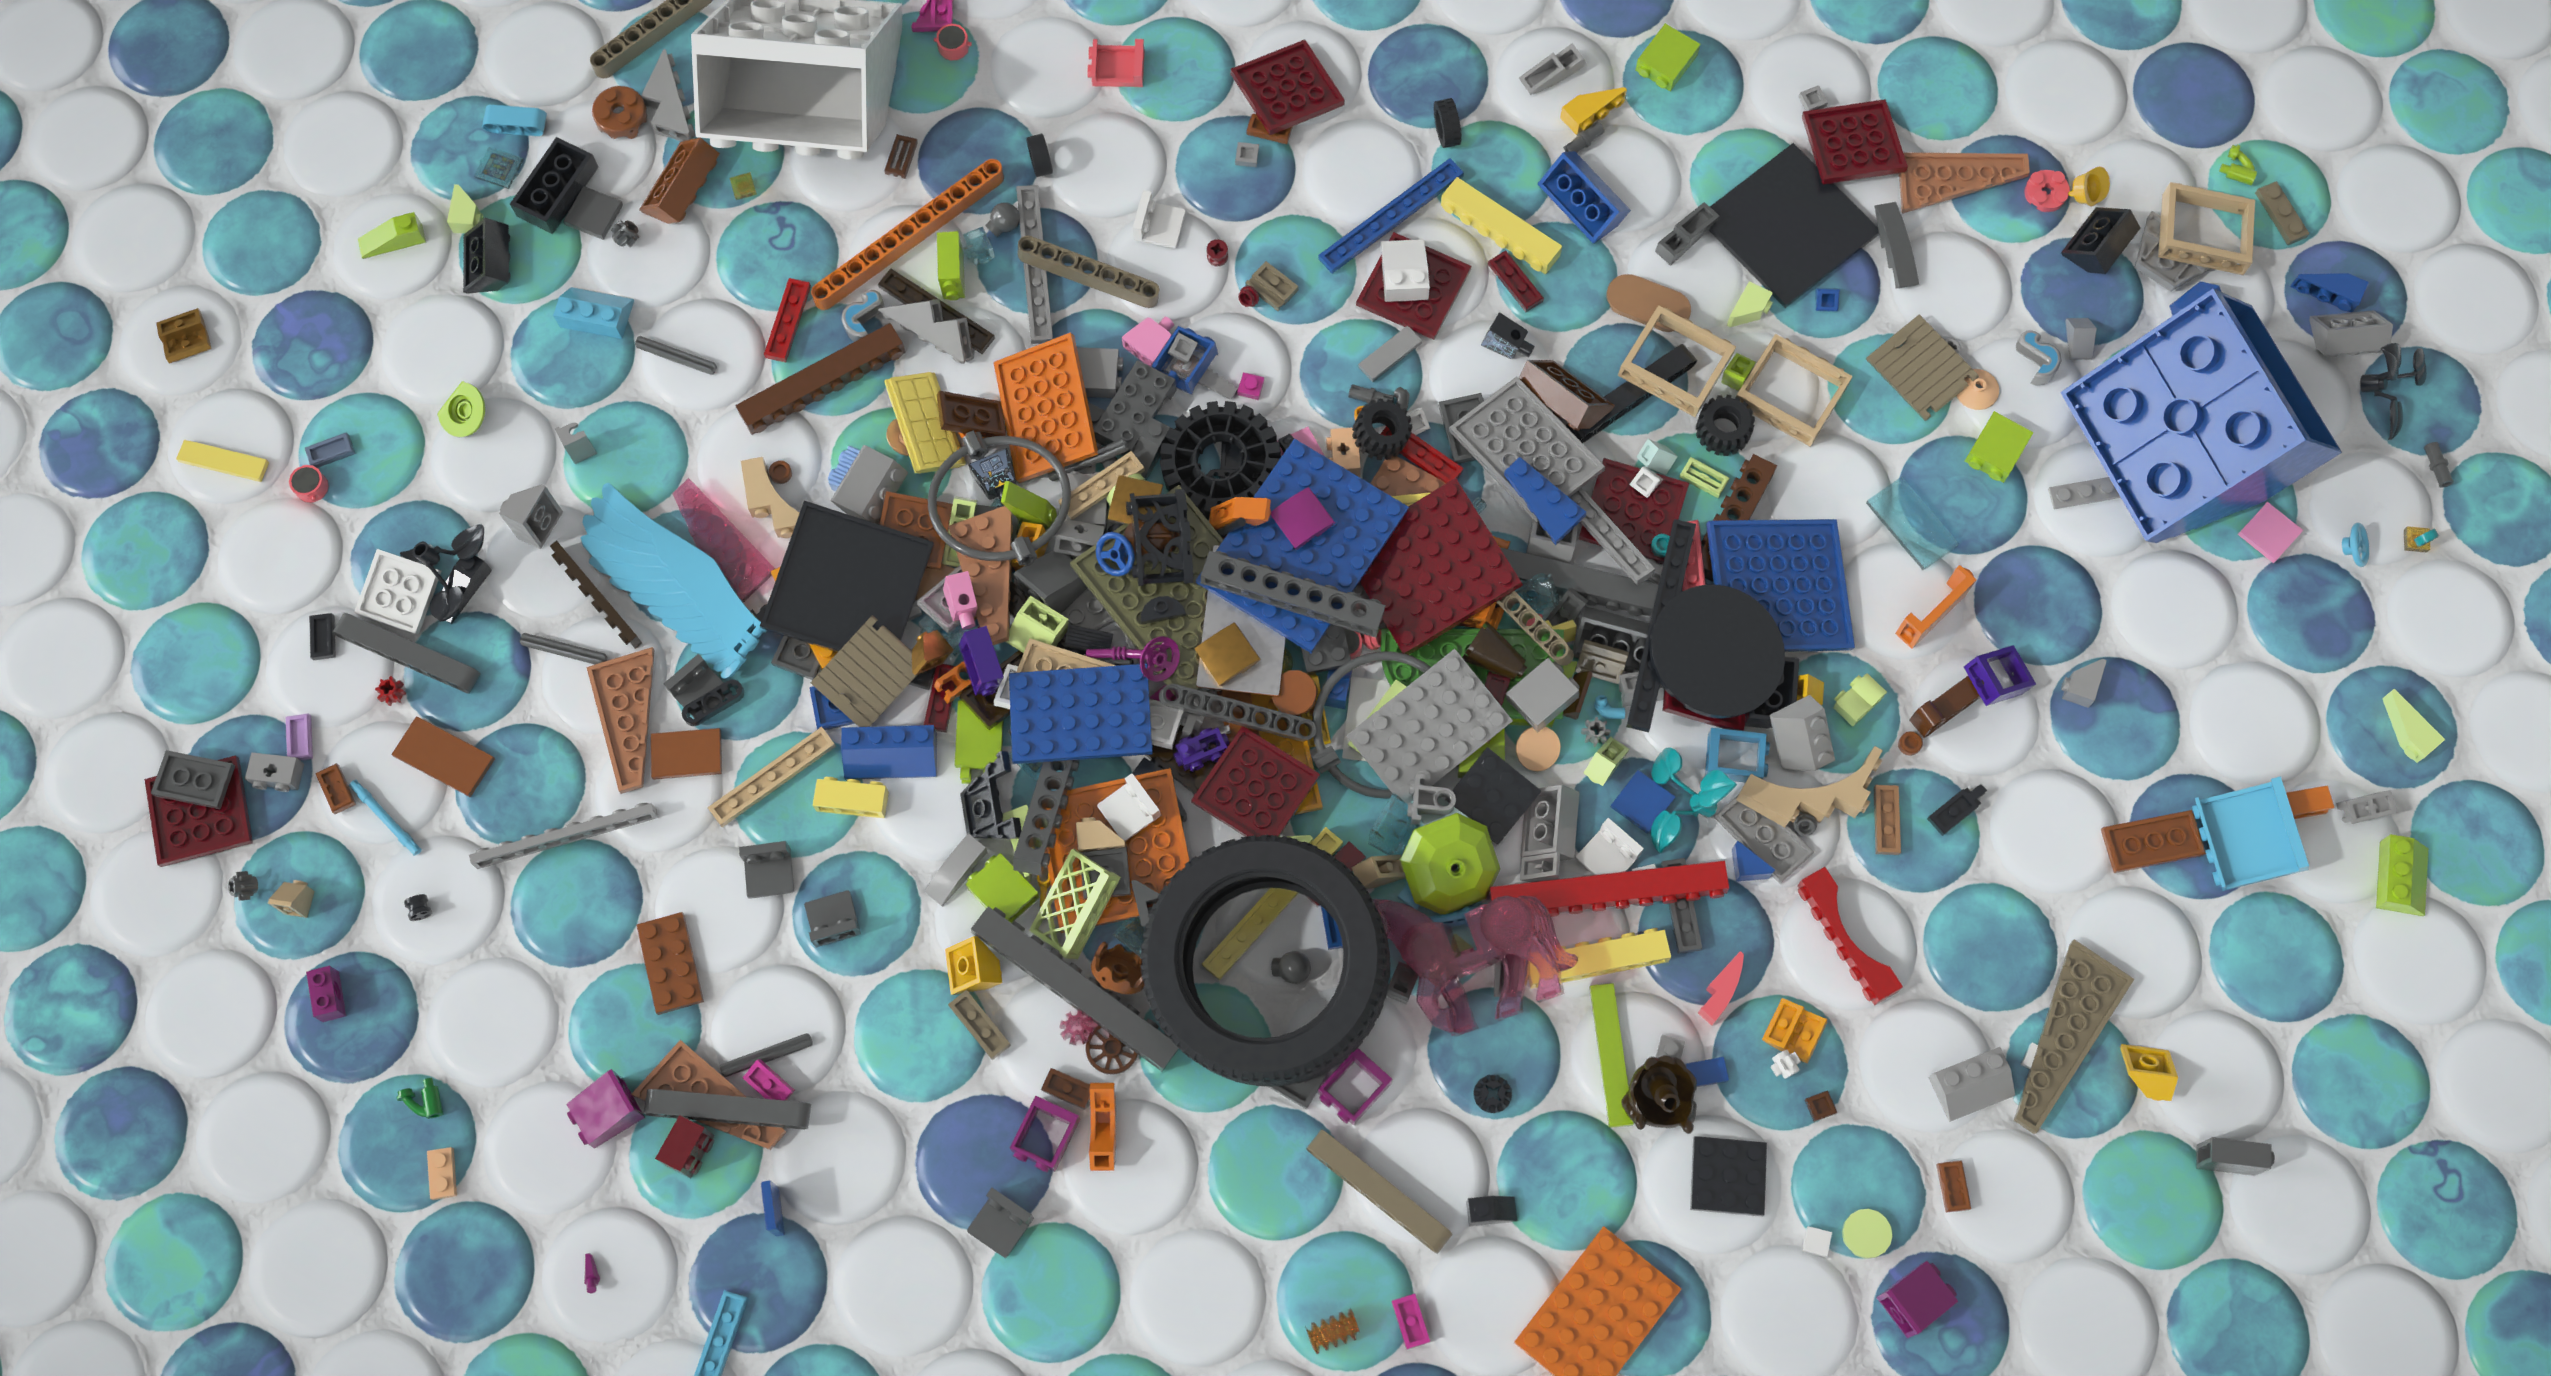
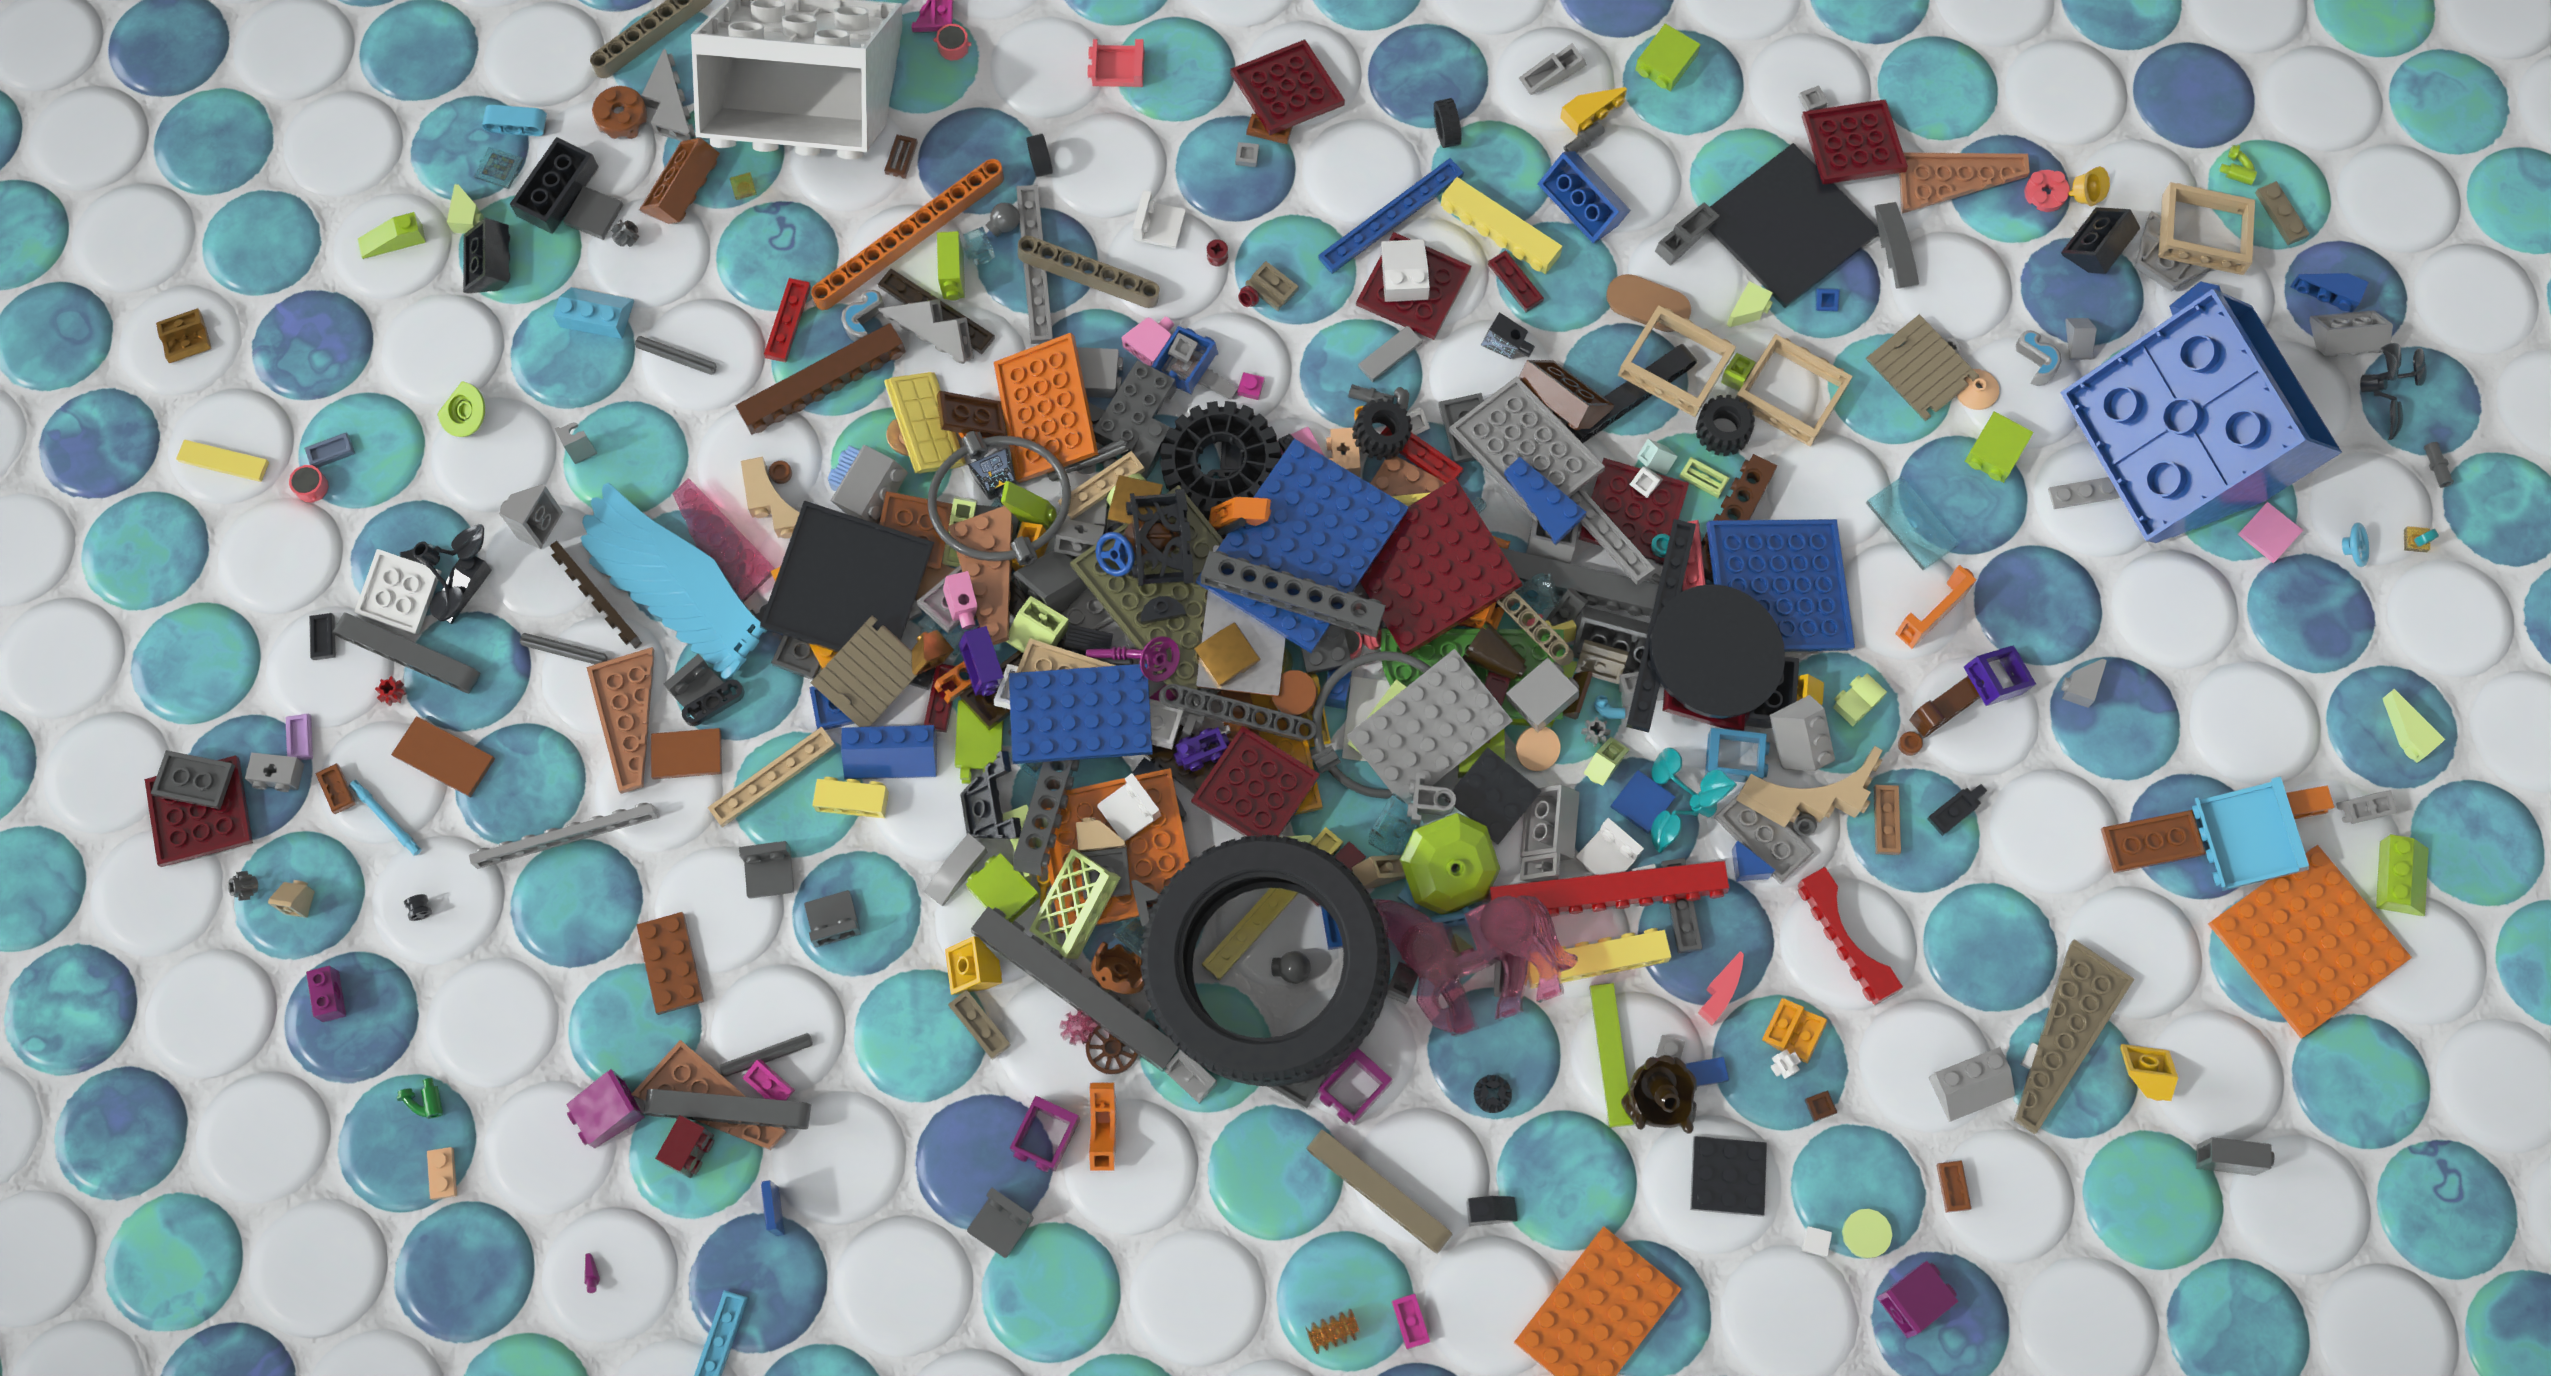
reddish brown plate [1041,1068,1090,1110] -> none
magenta slope [1270,487,1335,550] -> none
none -> light grey hinge [1164,1050,1217,1104]
none -> orange plate [2208,845,2412,1038]

